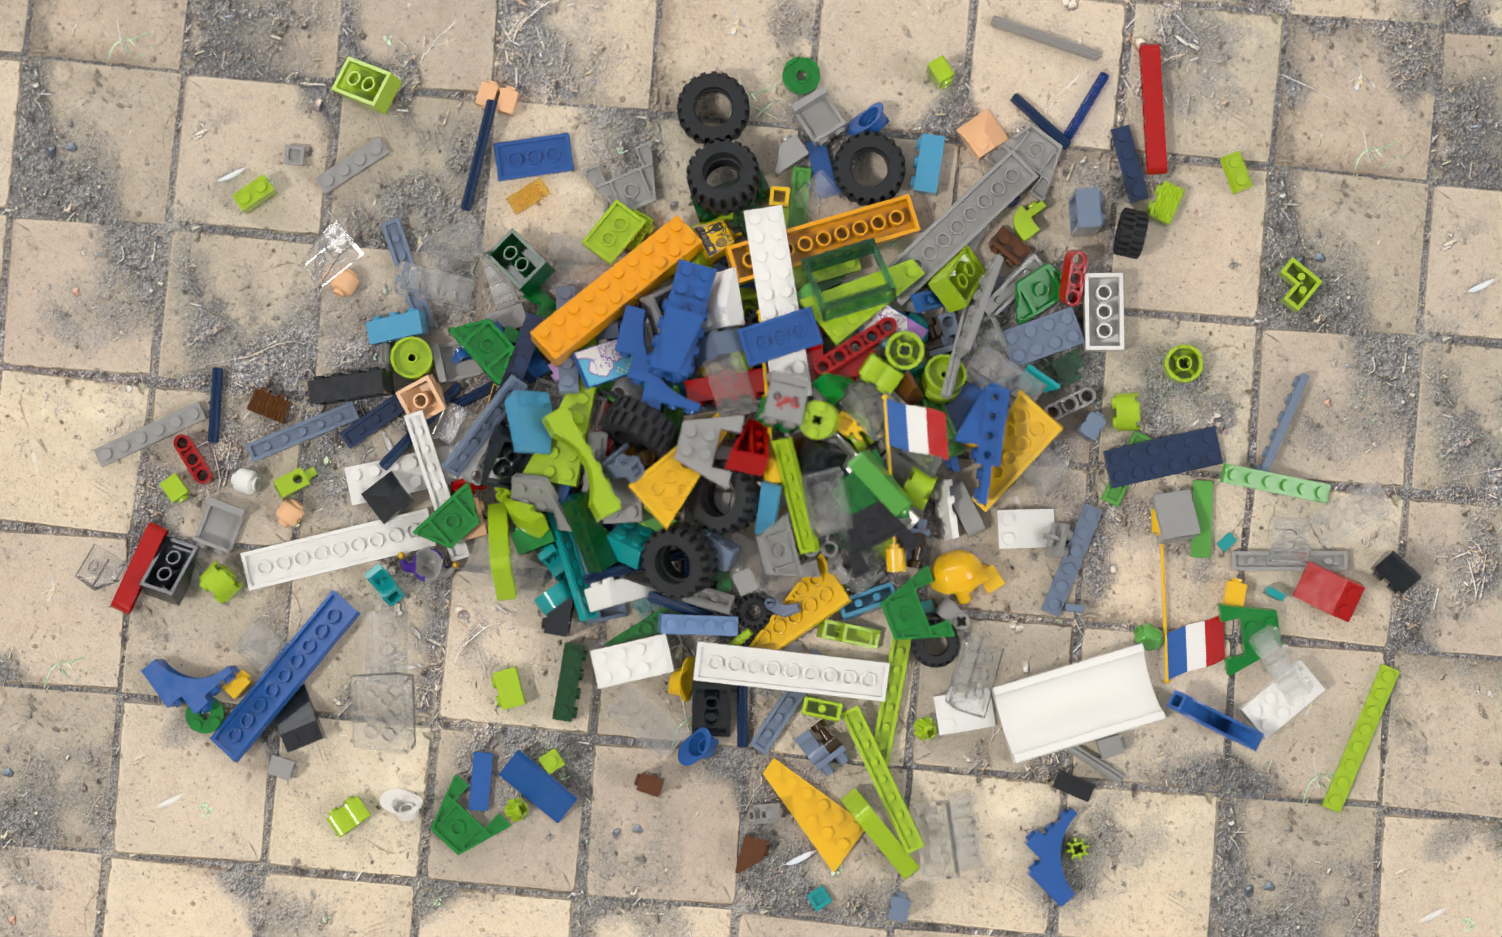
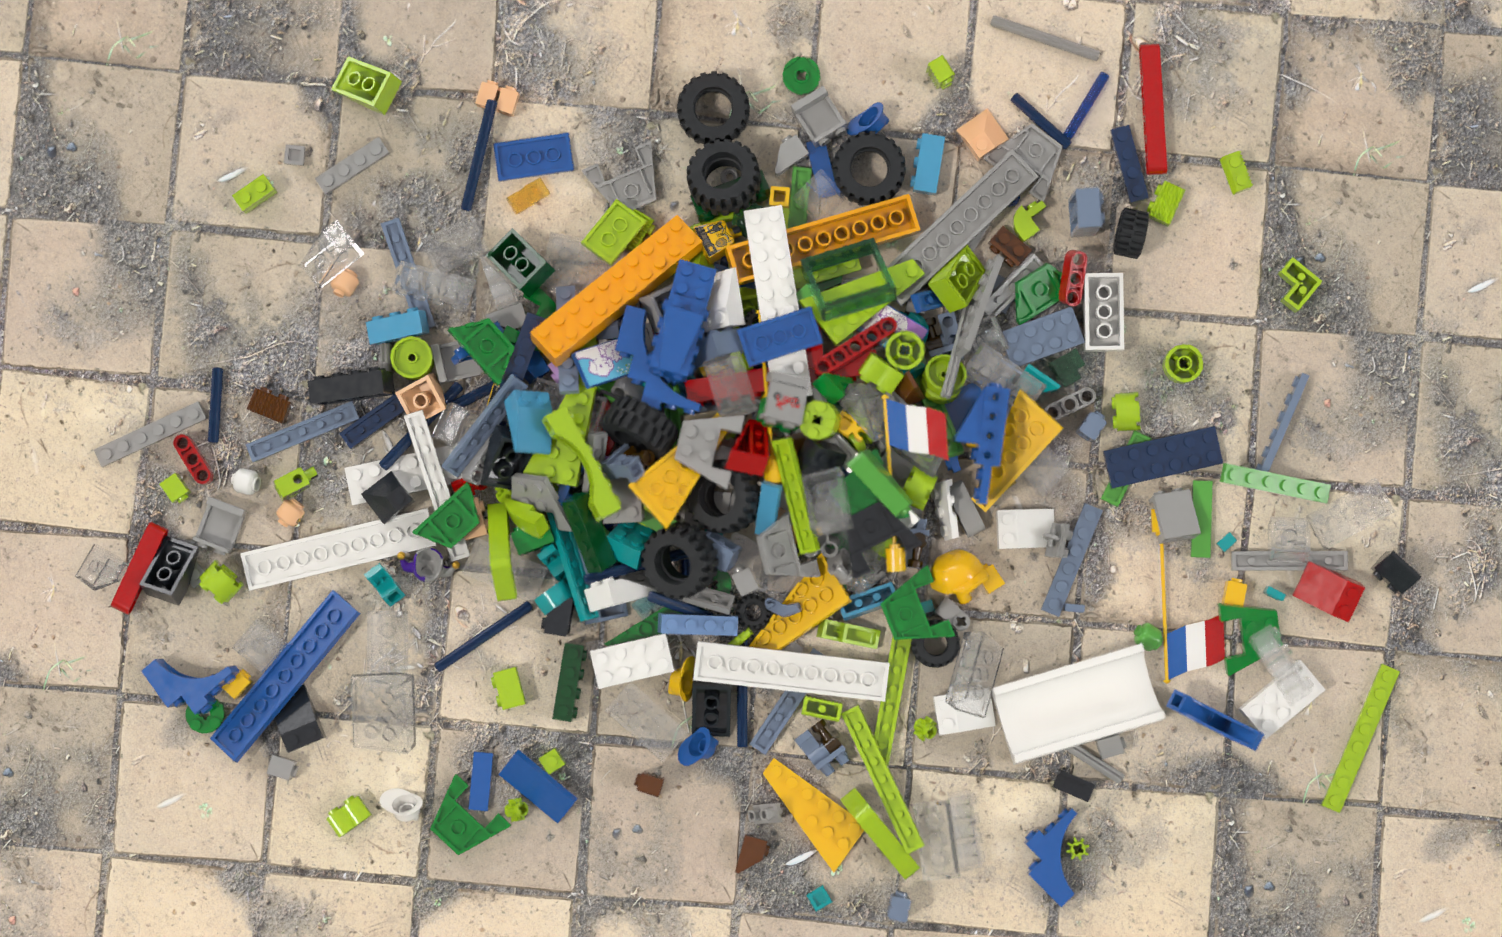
none -> dark blue axle [434,601,533,672]

